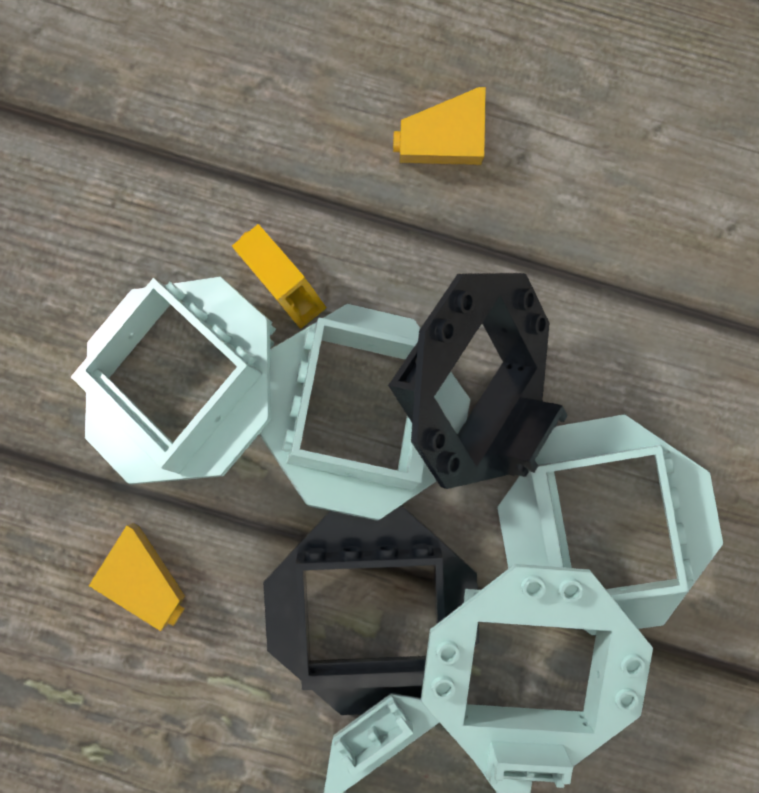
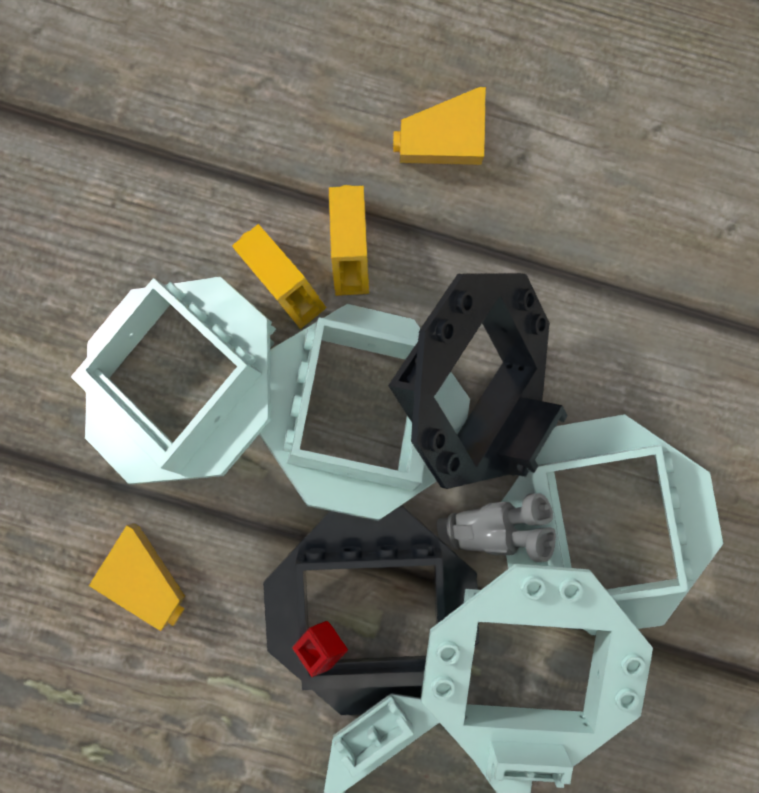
none -> red slope [292,621,348,678]
none -> yellow slope [329,185,369,296]
none -> light grey piece [437,493,556,562]

